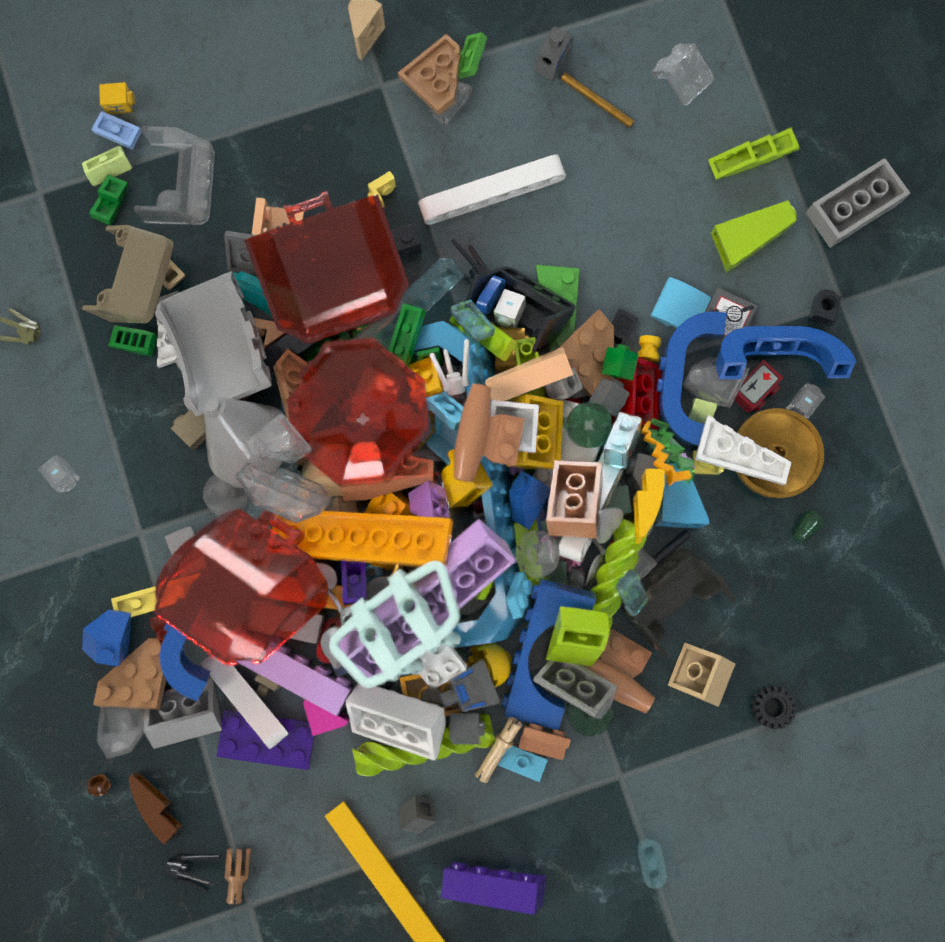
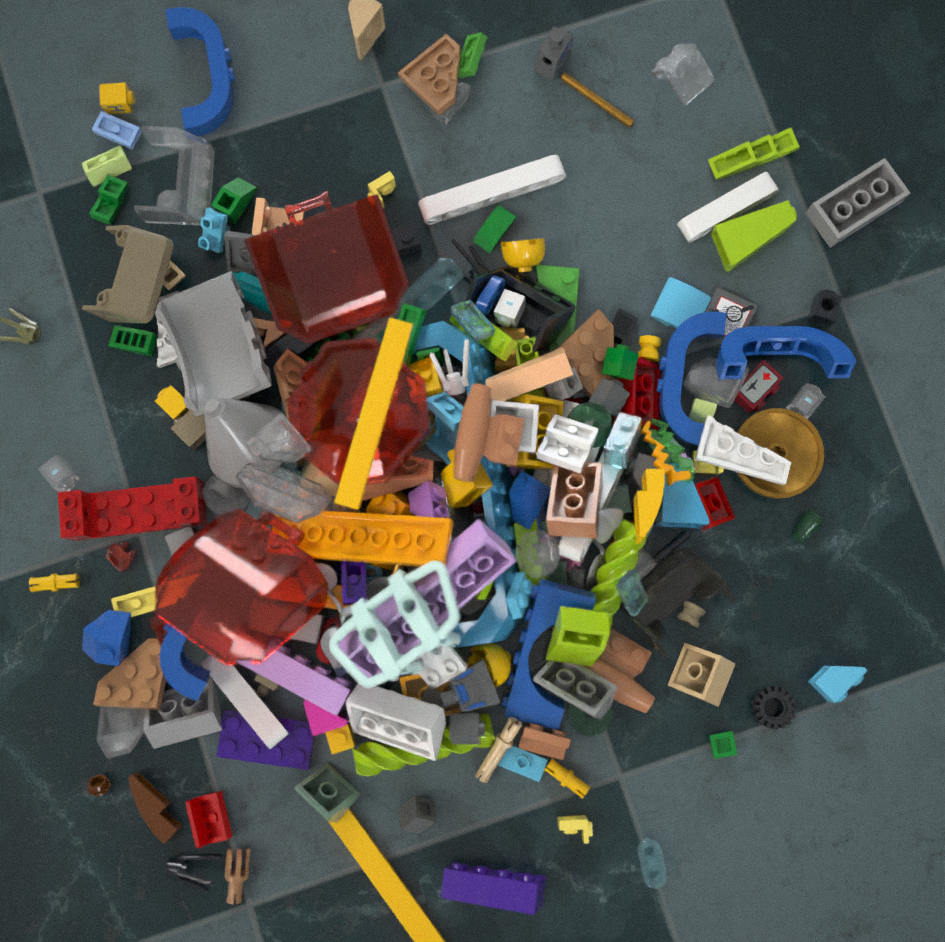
none -> yellow pin [29,573,80,592]
none -> red plate [58,476,208,541]
none -> clear red tile [106,541,136,573]
none -> yellow brick [155,385,189,420]
none -> blue arch [165,7,236,138]
none -> red bracket [186,791,233,848]
none -> medium azure hips [198,207,230,253]
none -> green slope [211,177,257,225]
none -> sand green slope [294,763,360,823]
none -> yellow brick [325,723,357,754]
none -> yellow tile [334,318,413,510]
none -> green slope [472,205,517,254]
none -> yellow cylinder [501,238,545,272]
none -> white slope [536,414,599,474]
none -> yellow pin [544,758,591,799]
none -> light yellow bracket [557,815,593,844]
none -> white beam [677,172,779,243]
none -> dark tan wheel [677,601,706,628]
none -> red slope [694,477,735,531]
none -> green plate [708,731,737,759]
none -> medium azure slope [808,666,867,703]

